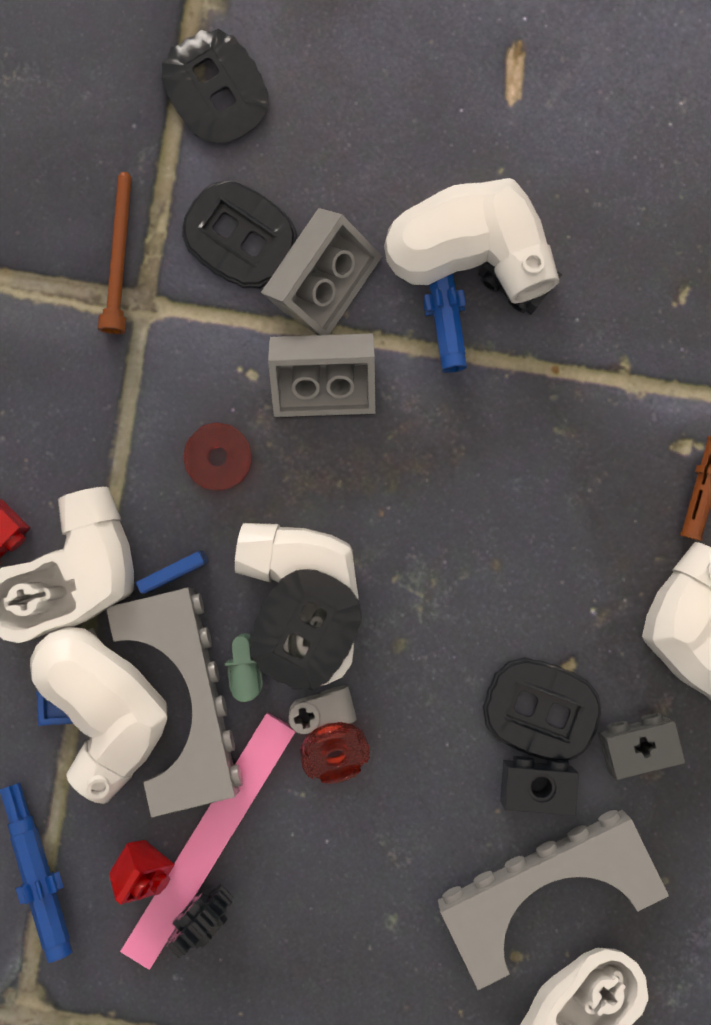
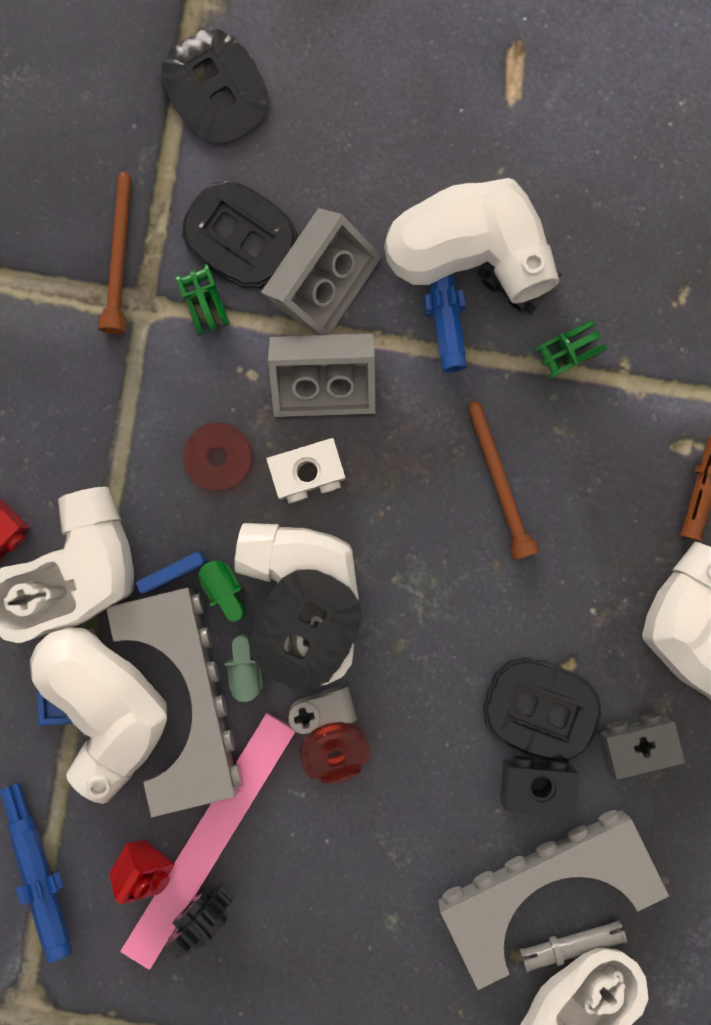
none -> green arm [176,264,230,336]
none -> green arm [198,561,247,622]
none -> white brick [266,438,346,504]
none -> dark orange piece [468,401,540,561]
none -> light grey pin [519,920,627,973]
none -> green arm [535,320,607,379]

